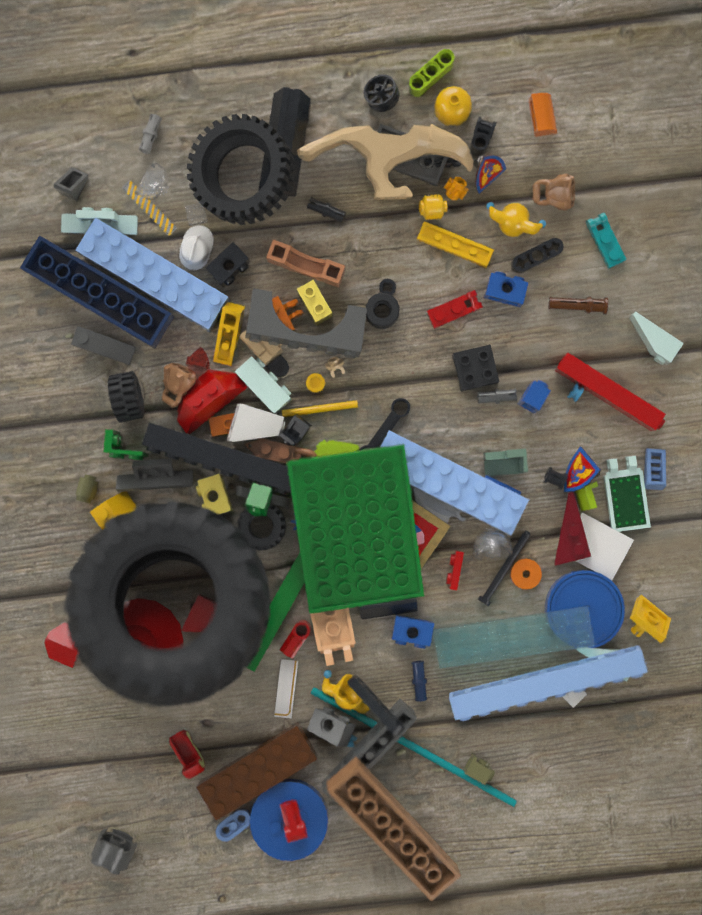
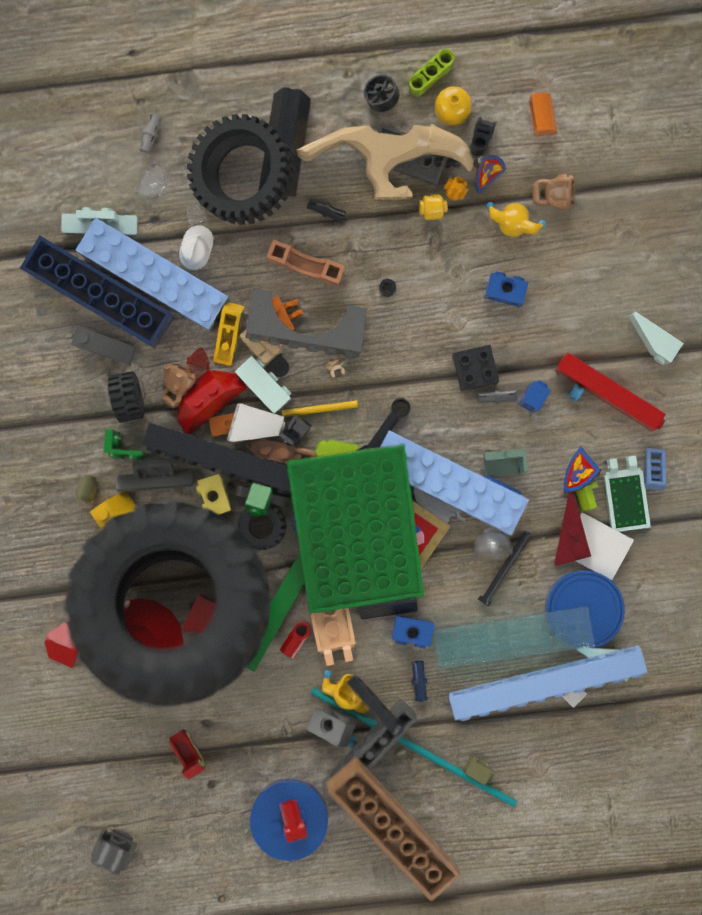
dark grey slope [54,167,89,201] -> none
sticker [122,180,177,236] -> none
reddish brown brick [196,722,318,821] -> none
black brick [206,242,250,288] -> none
medium blue plate [216,808,251,842] -> none
white sticker [274,659,298,718] -> none
light yellow brick [297,280,333,326] -> none
yellow tile [306,373,325,393] -> none
black tyre [366,293,400,329] -> none
yellow tile [417,221,494,268] -> none
red plate [427,290,483,329] -> none
red plate [446,550,464,590] -> none
orange piece [510,558,542,590] -> none
black beam [511,238,564,273] -> none
black bush [543,467,568,490] -> none
reddish brown pin [549,296,608,315] -> none
teal plate [586,212,627,269] -> none
yellow tile [630,595,671,643] -> none

